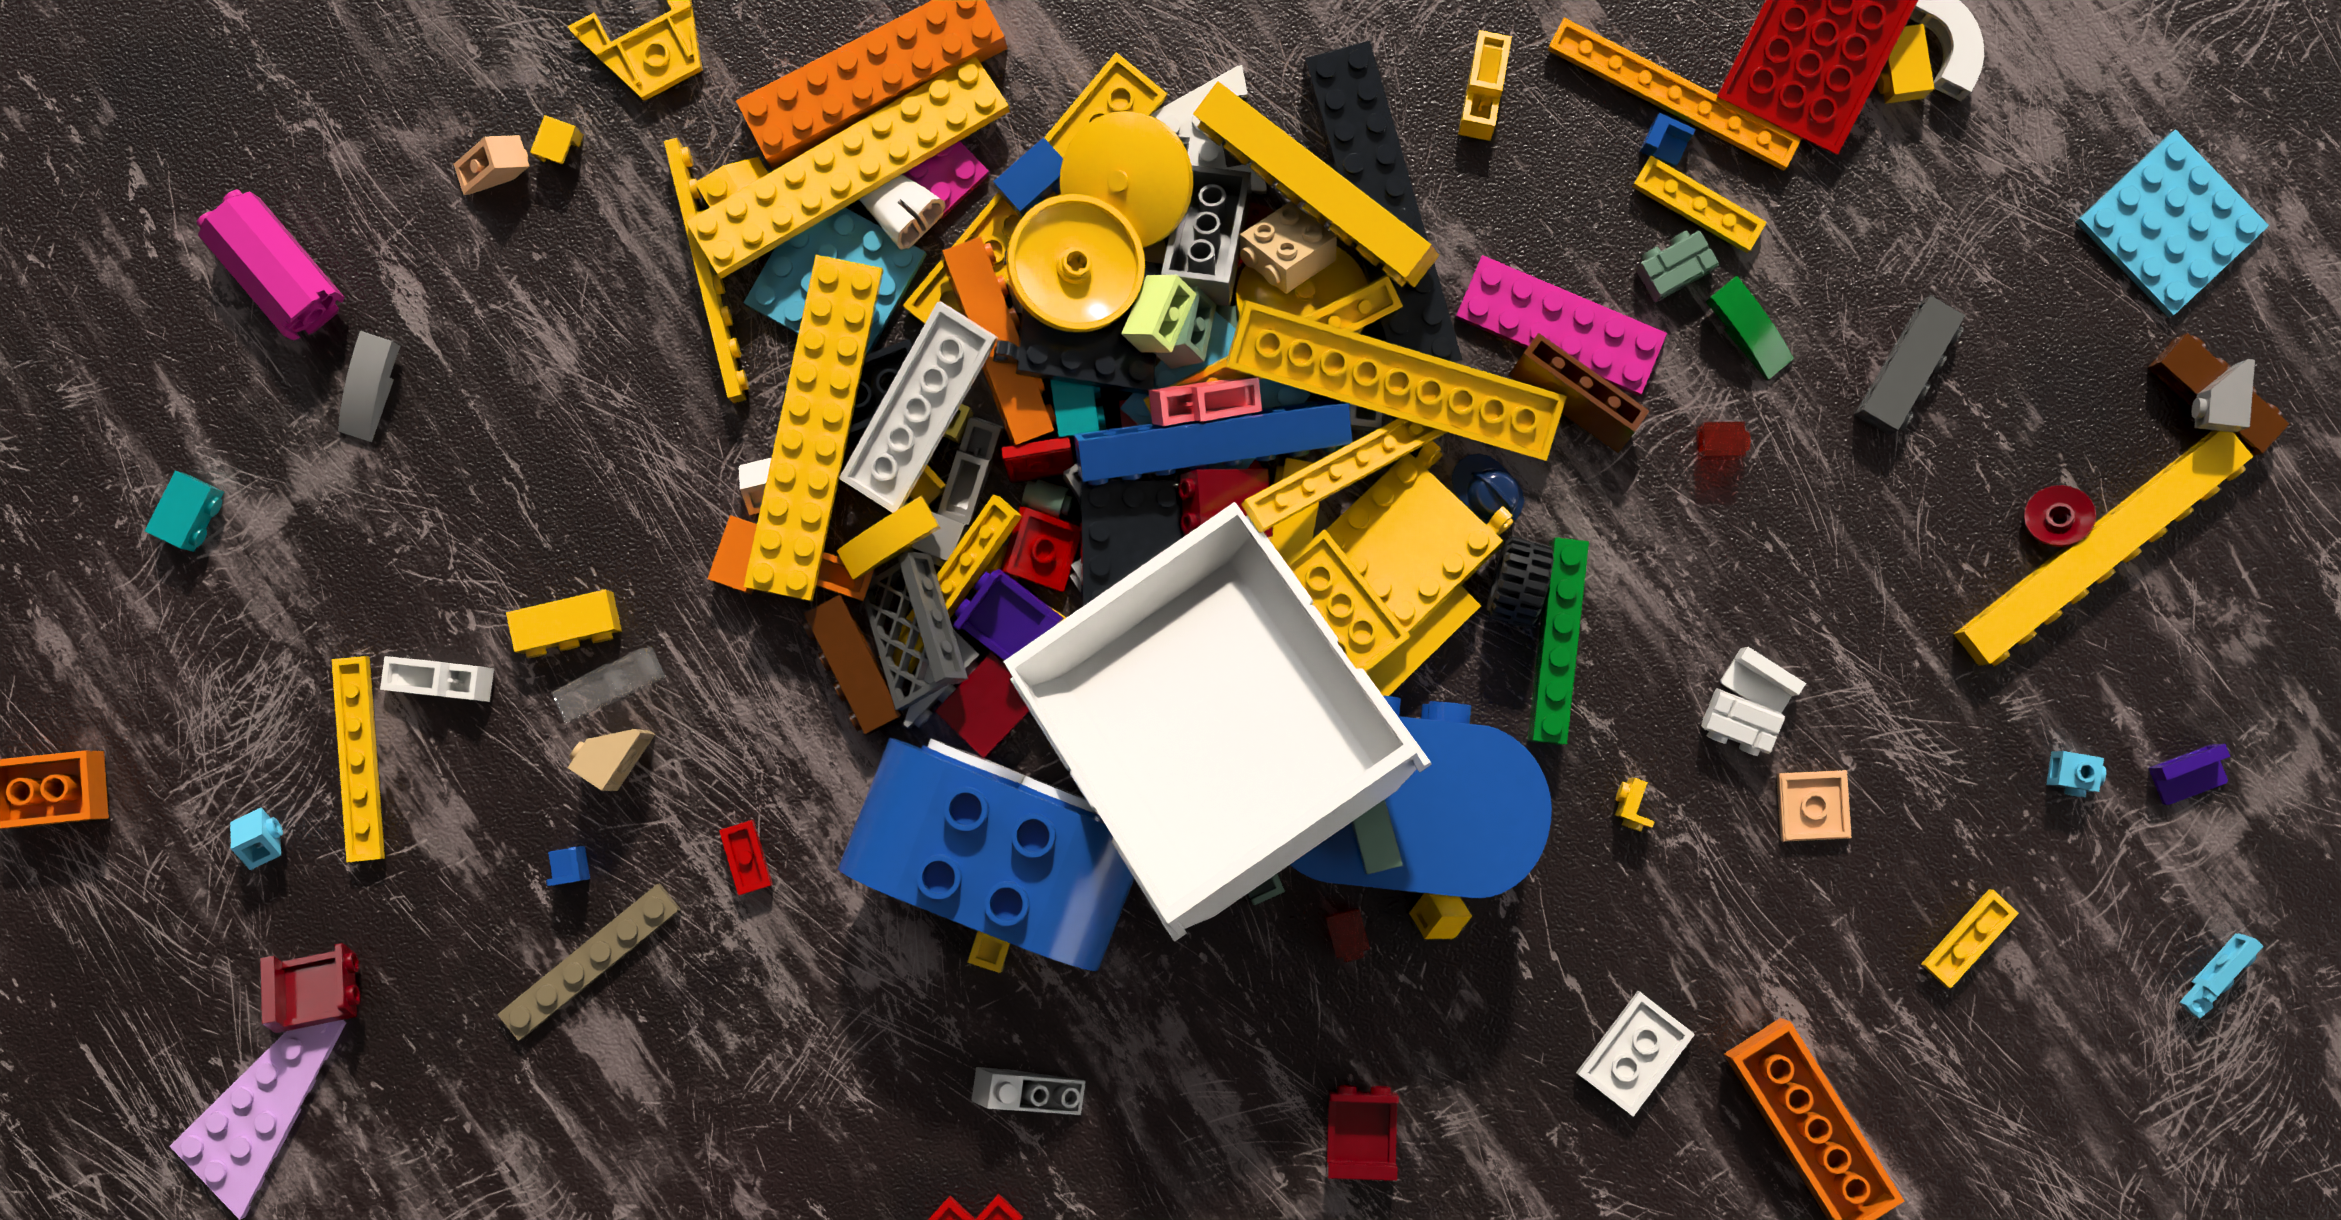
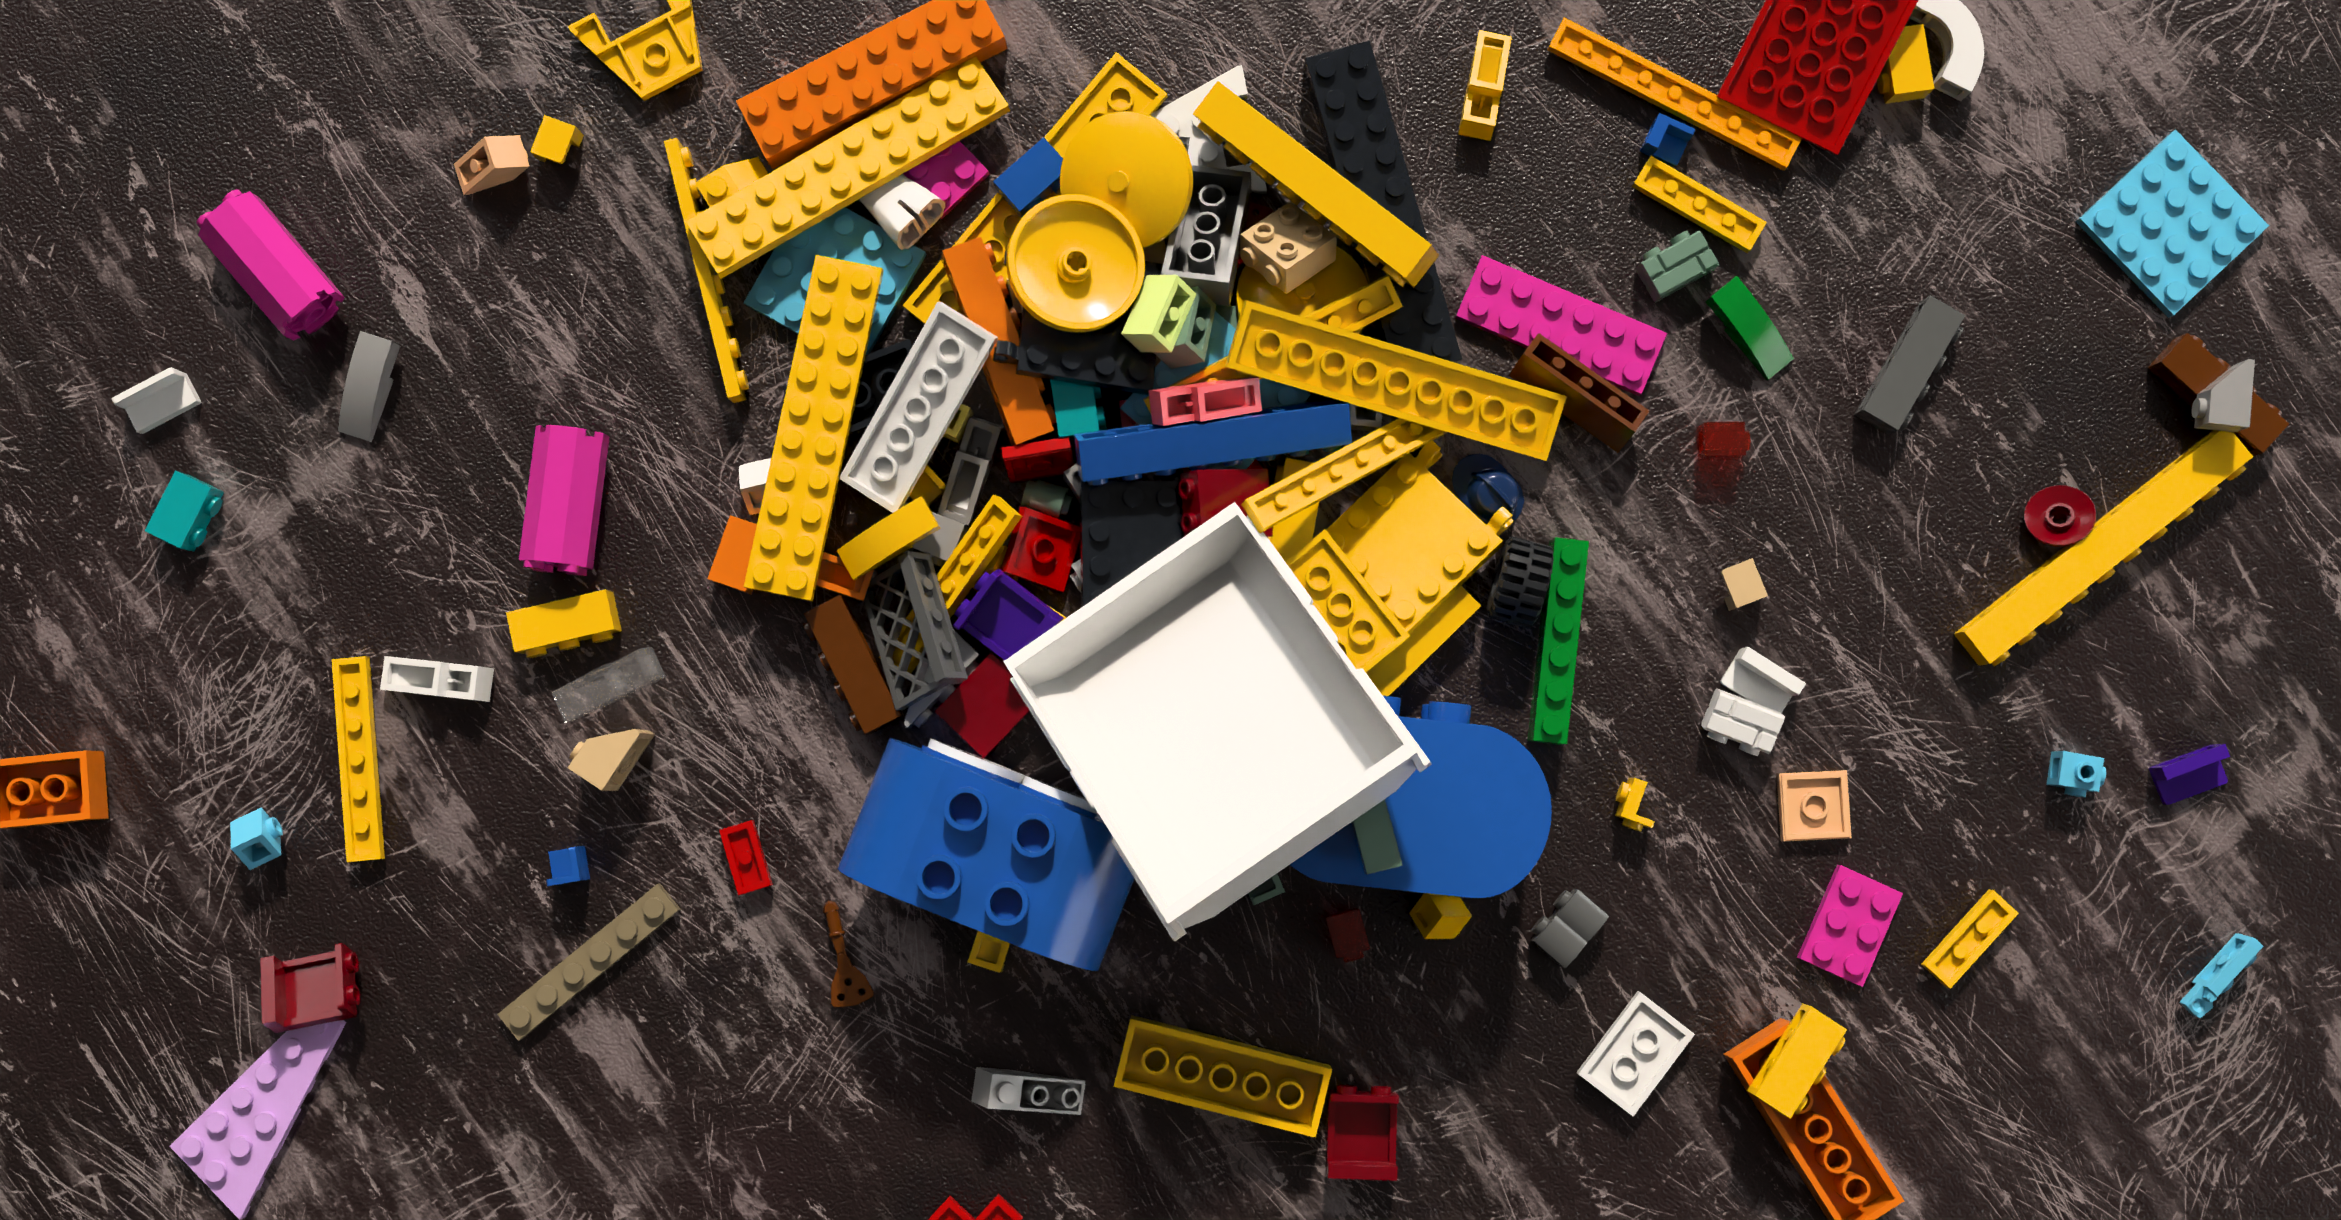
none -> white panel [111,367,202,434]
none -> dark pink brick [519,425,609,576]
none -> reddish brown piece [823,901,874,1007]
none -> yellow brick [1113,1015,1332,1138]
none -> dark grey brick [1530,889,1609,968]
none -> tan panel [1721,558,1768,611]
none -> yellow brick [1747,1003,1847,1119]
none -> dark pink plate [1797,865,1903,987]

